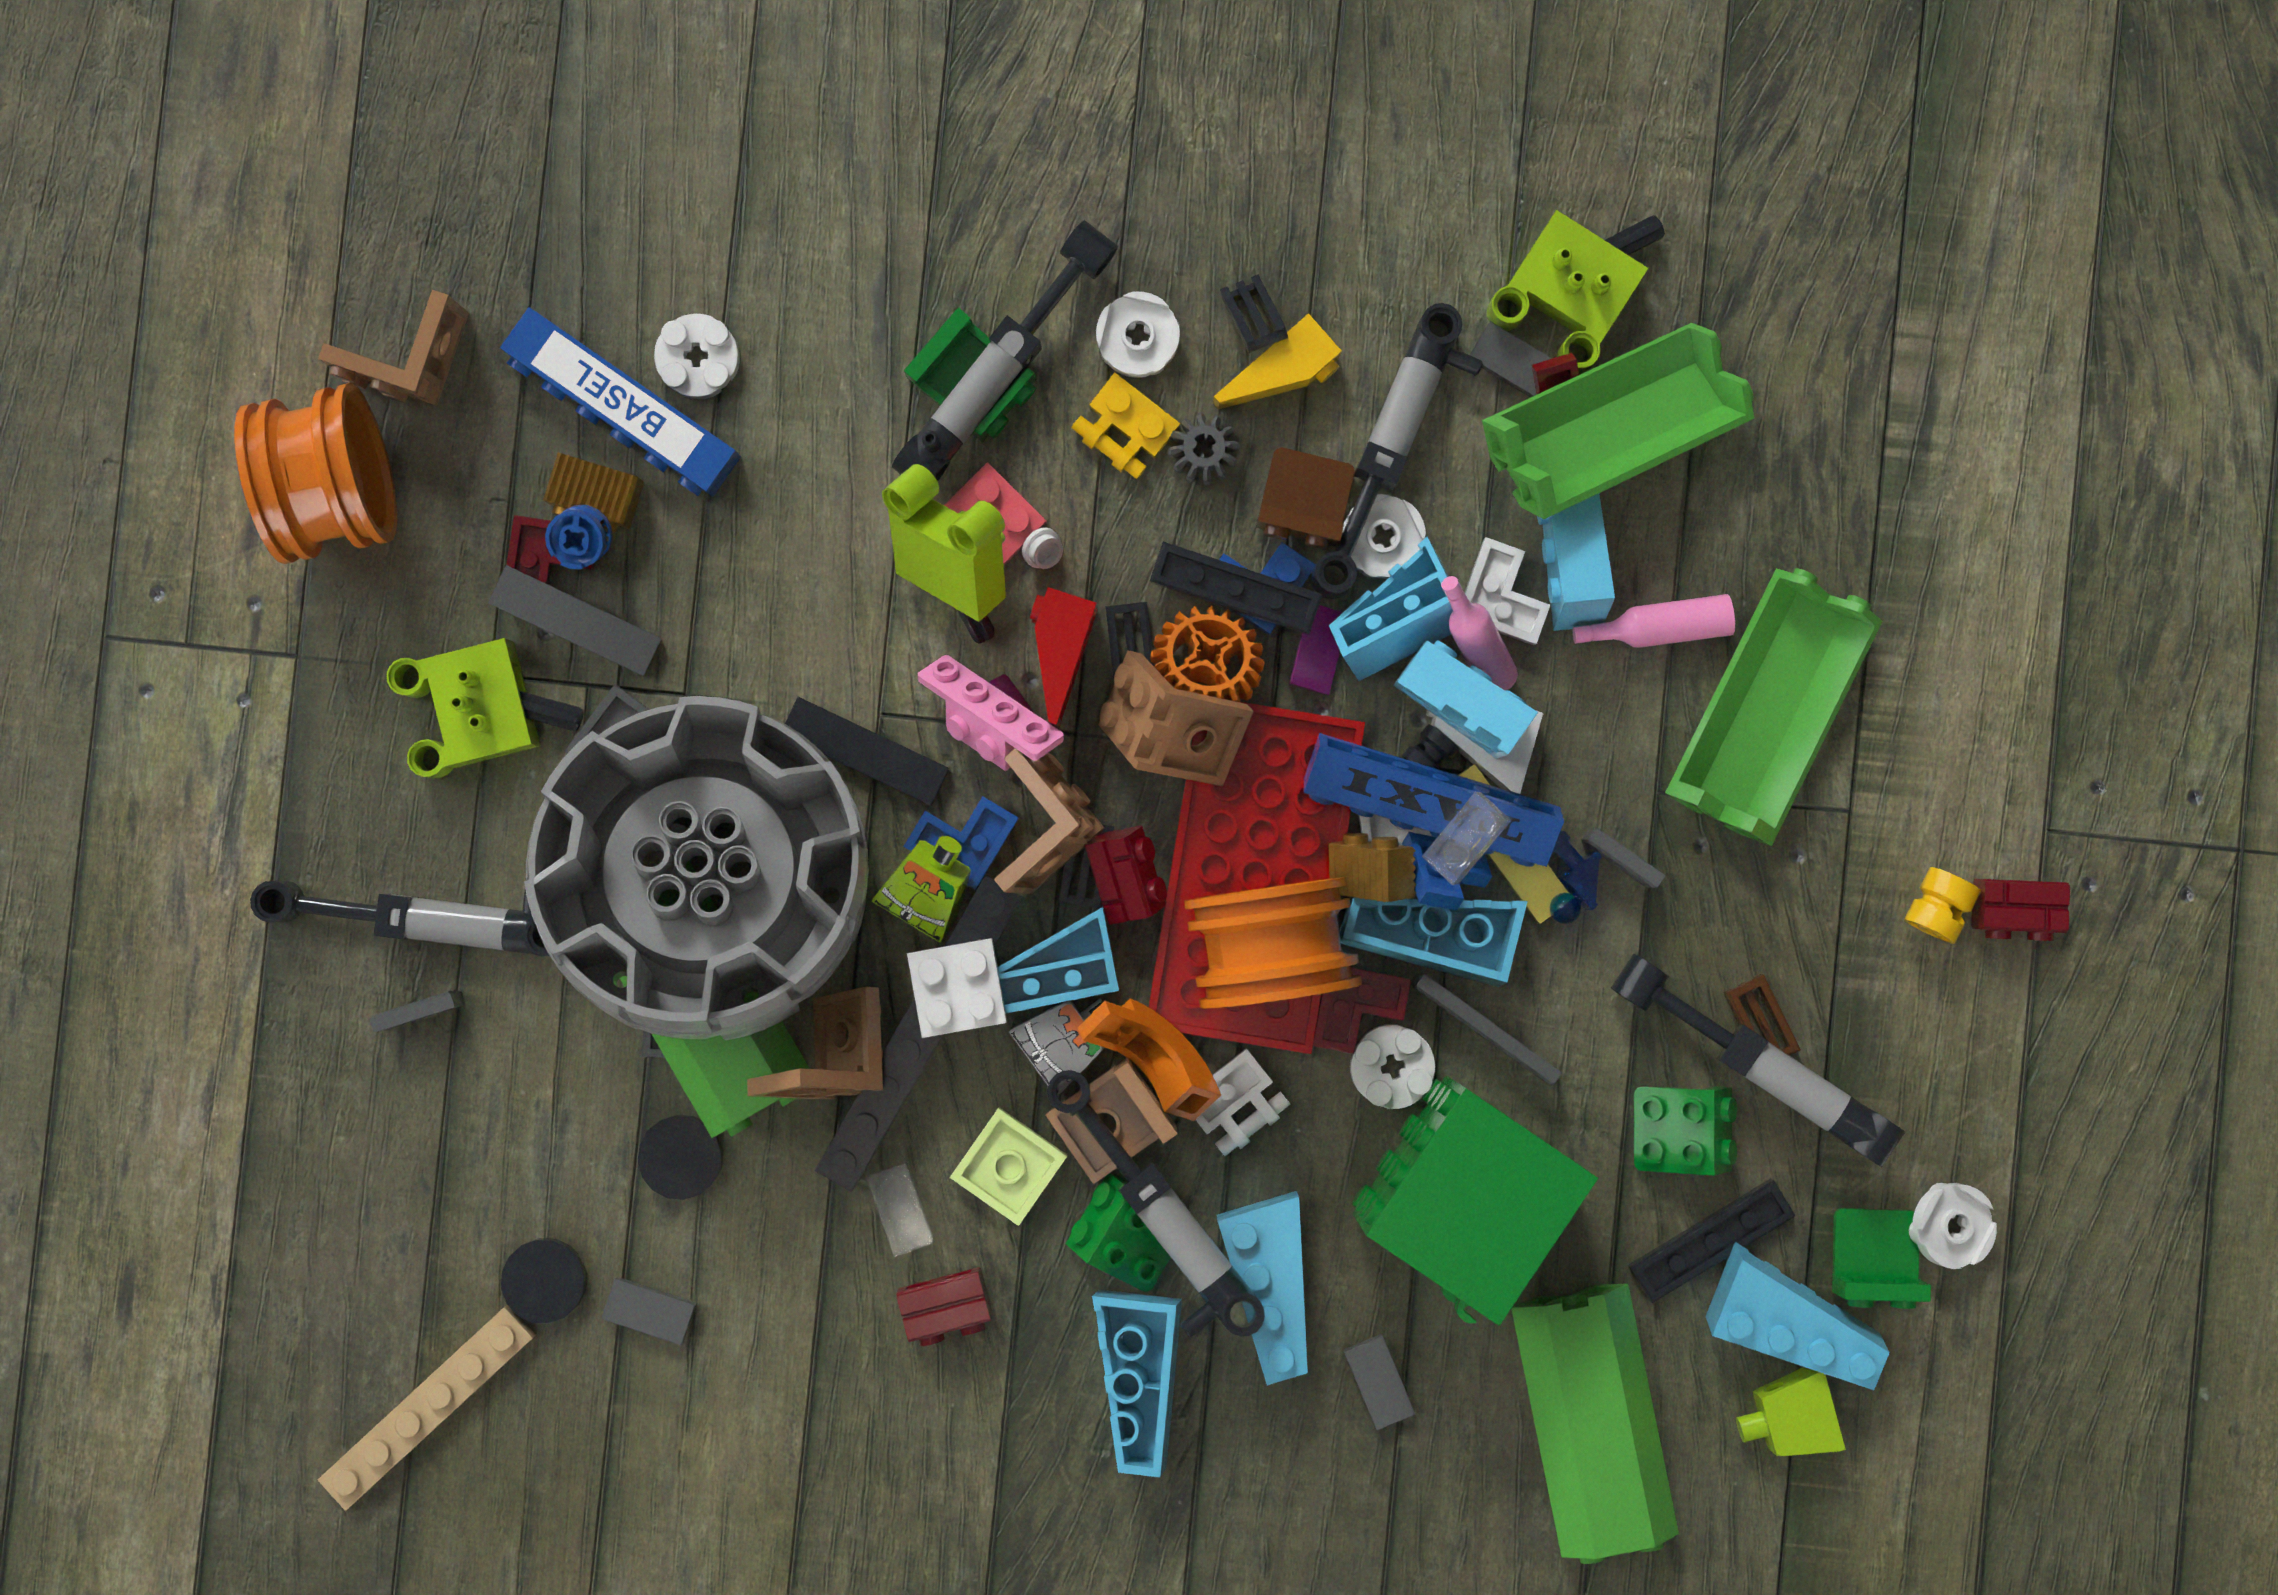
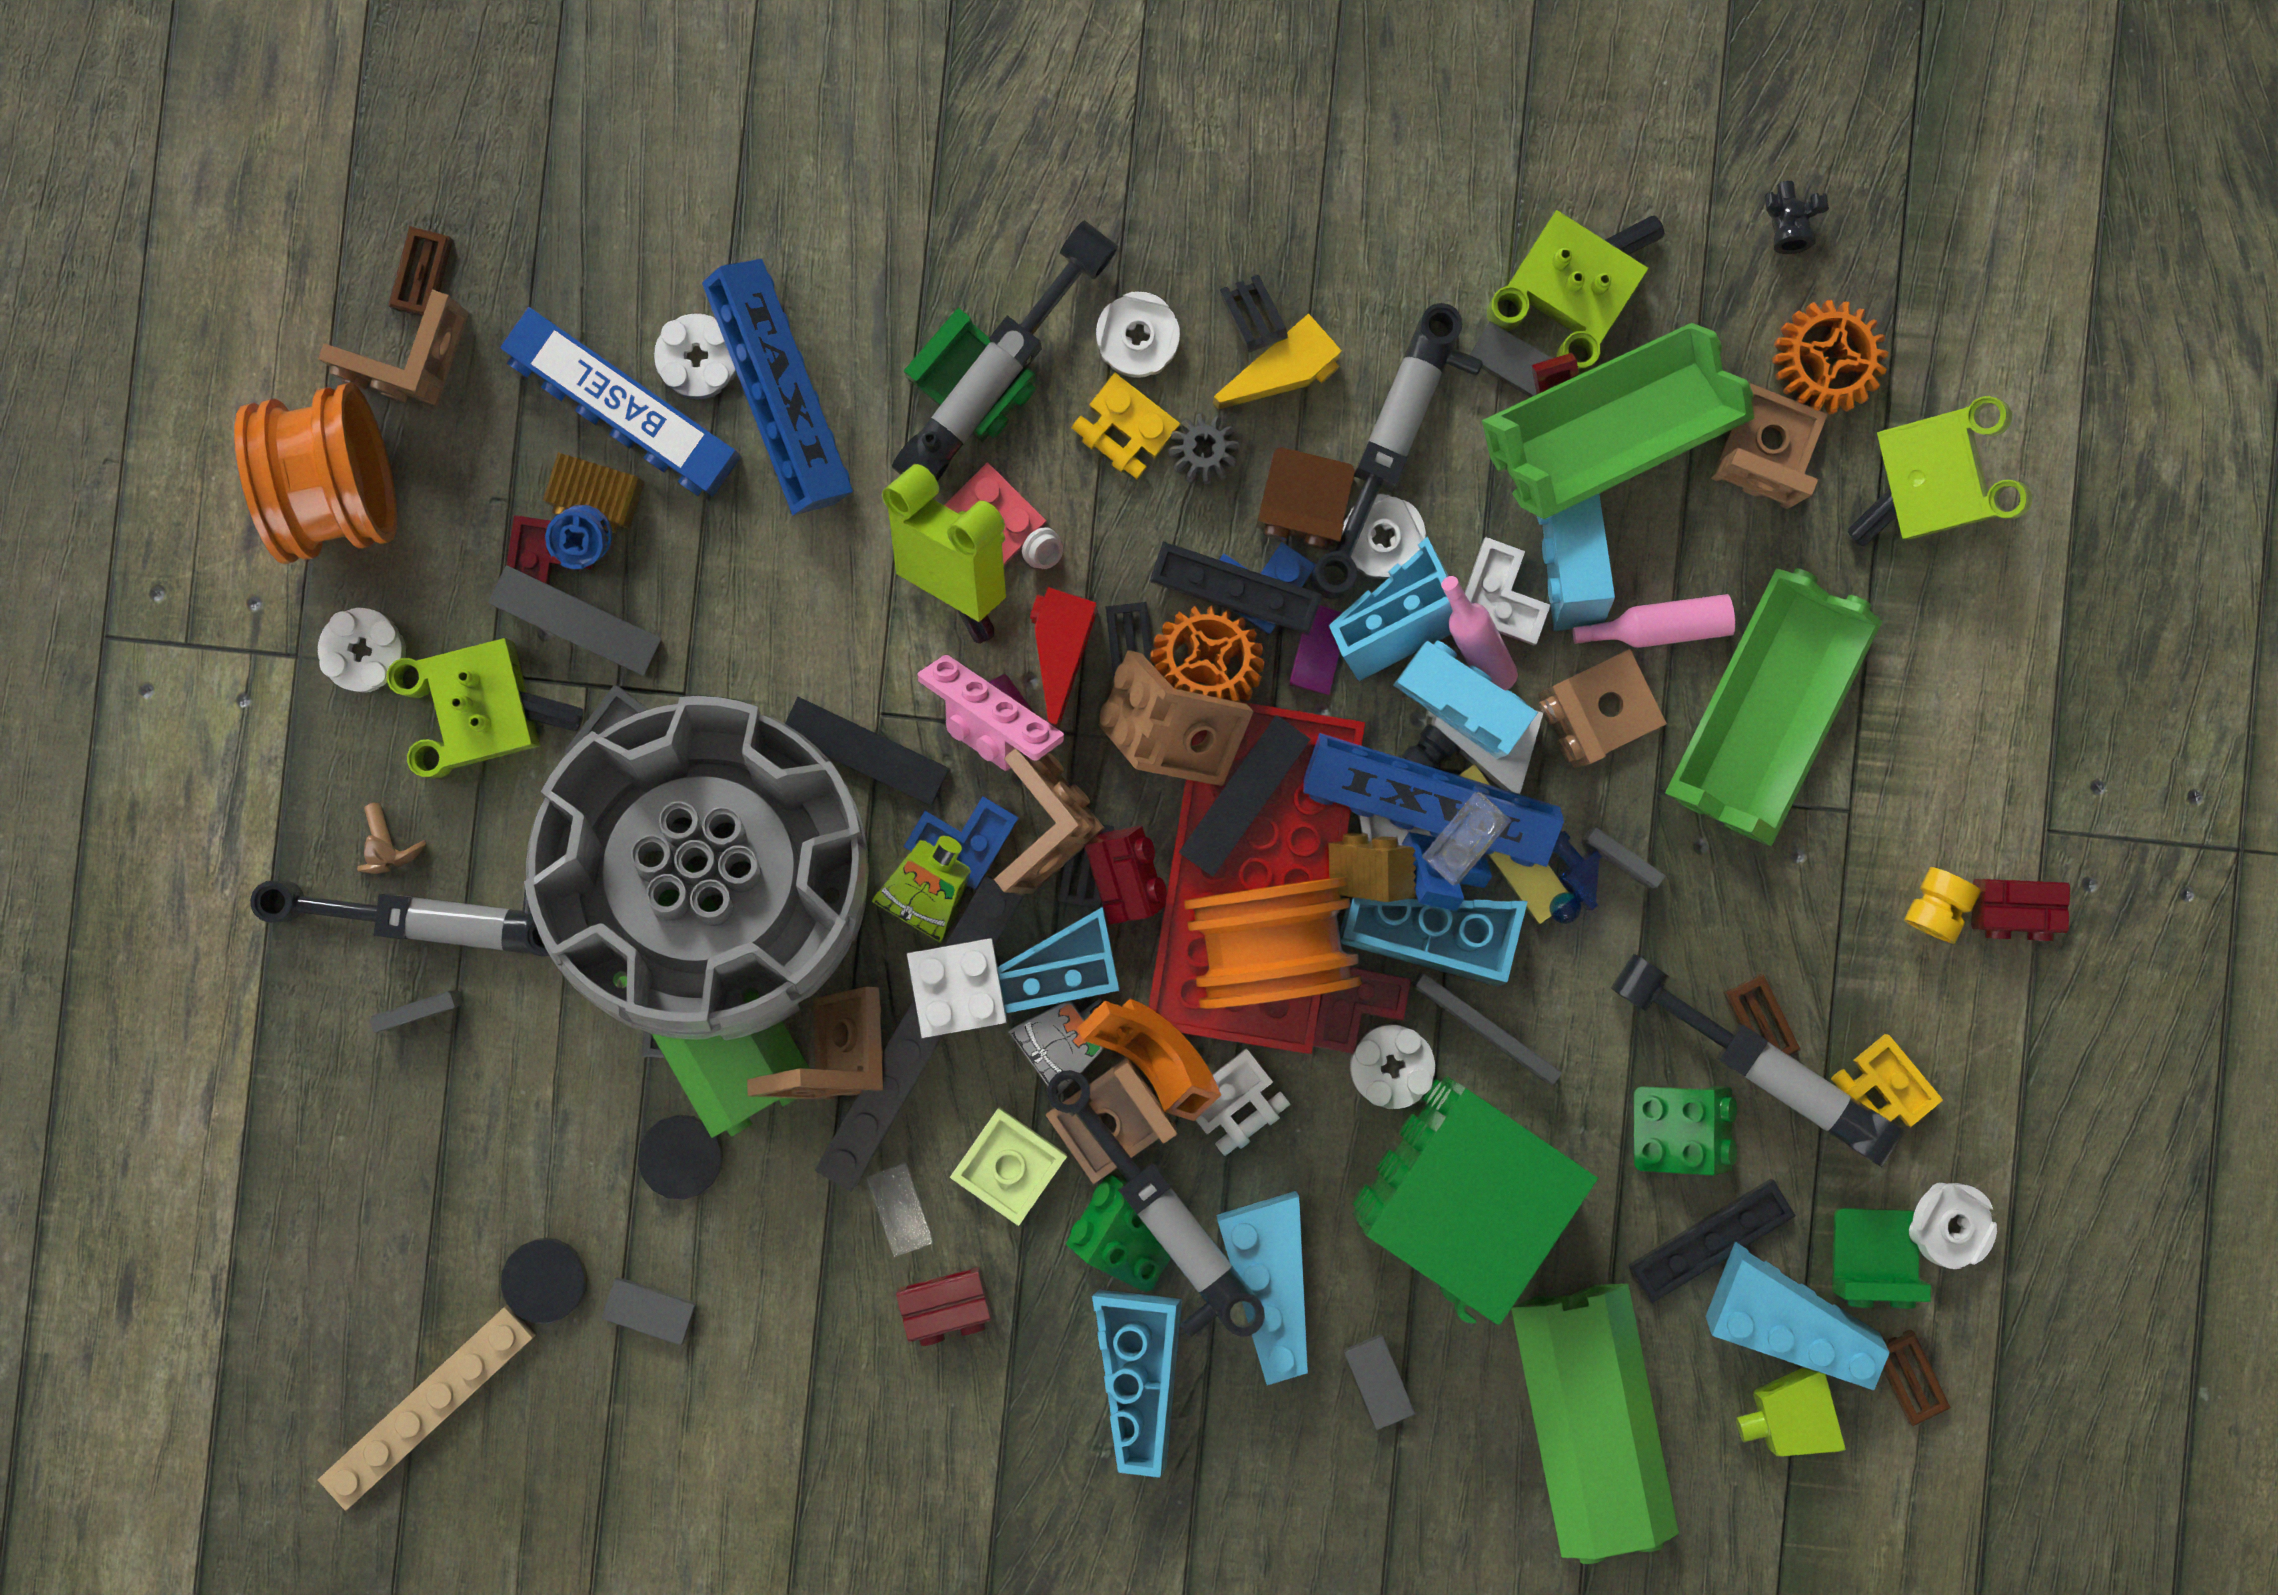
none -> white plate [318,608,406,692]
none -> medium nougat plant [357,803,426,874]
none -> reddish brown tile [388,226,453,316]
none -> blue brick [702,259,853,516]
none -> black tile [1178,715,1311,877]
none -> medium nougat bracket [1538,649,1667,768]
none -> medium nougat bracket [1710,383,1828,509]
none -> black piece [1765,181,1829,254]
none -> orange gear [1772,300,1889,414]
none -> yellow plate [1831,1034,1943,1127]
none -> lime piece [1848,396,2032,546]
none -> reddish brown tile [1883,1330,1951,1426]

